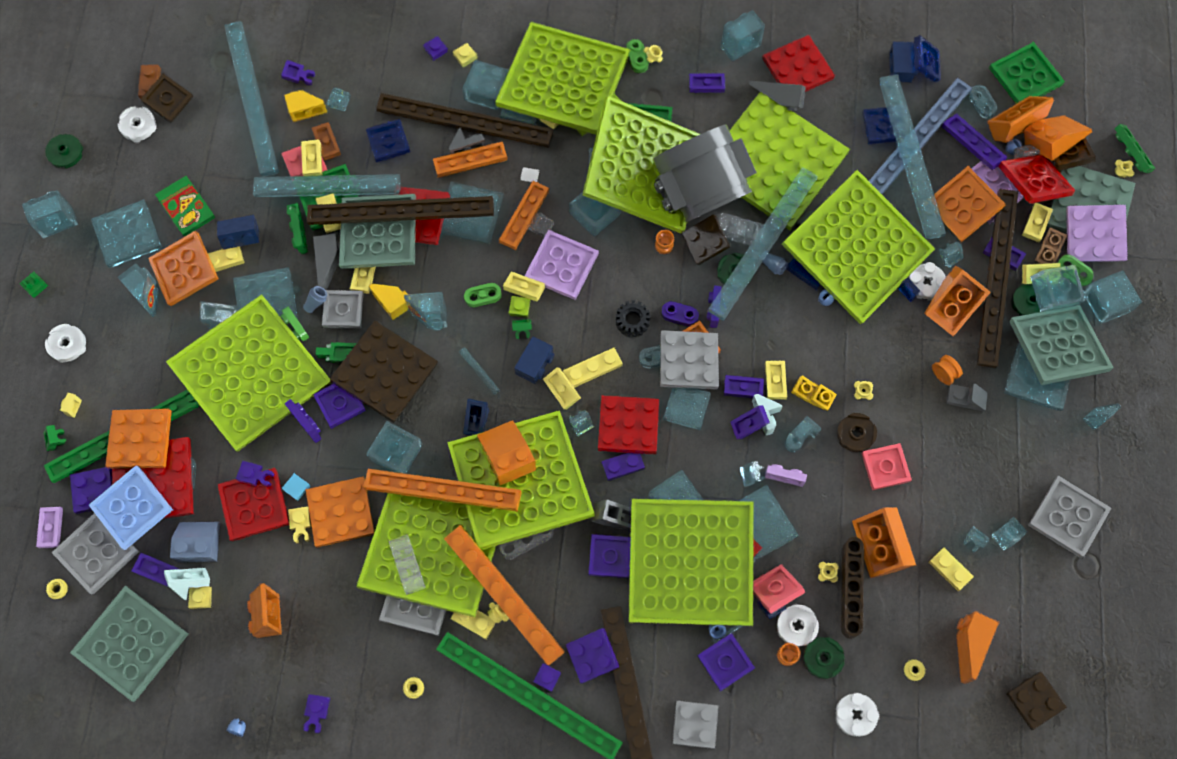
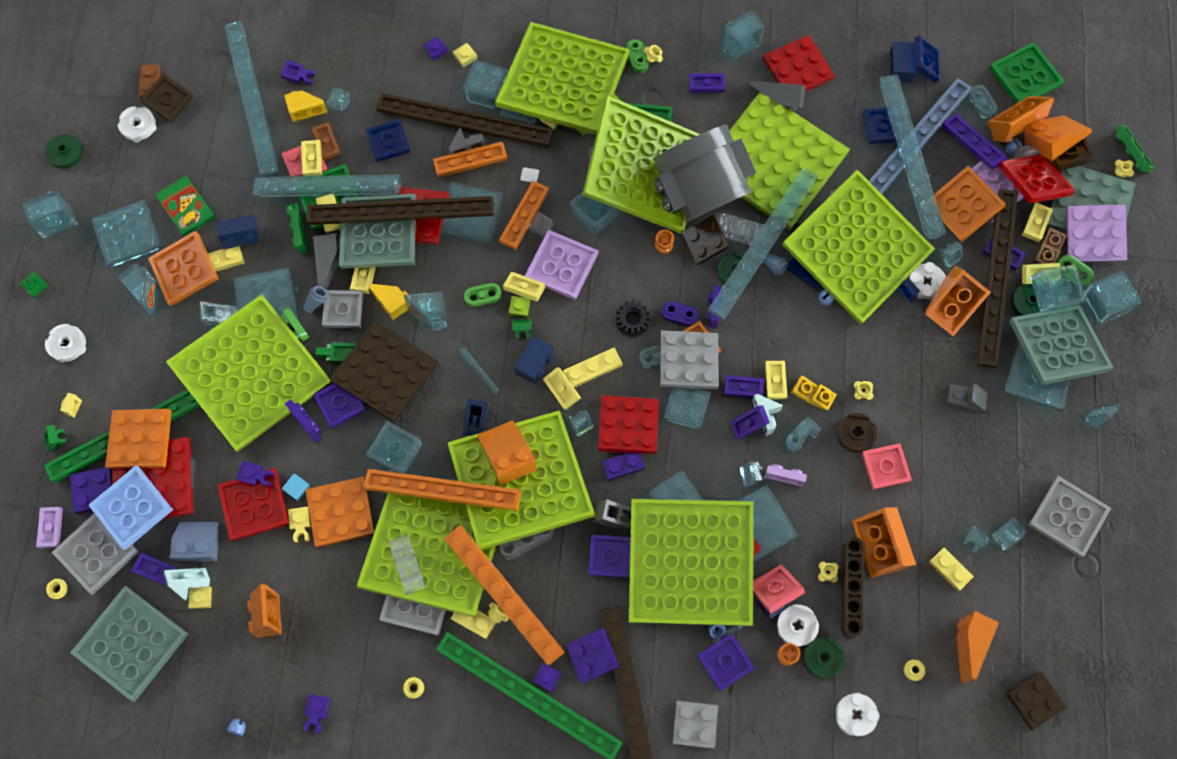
orange wheel [932,355,963,385] -> none

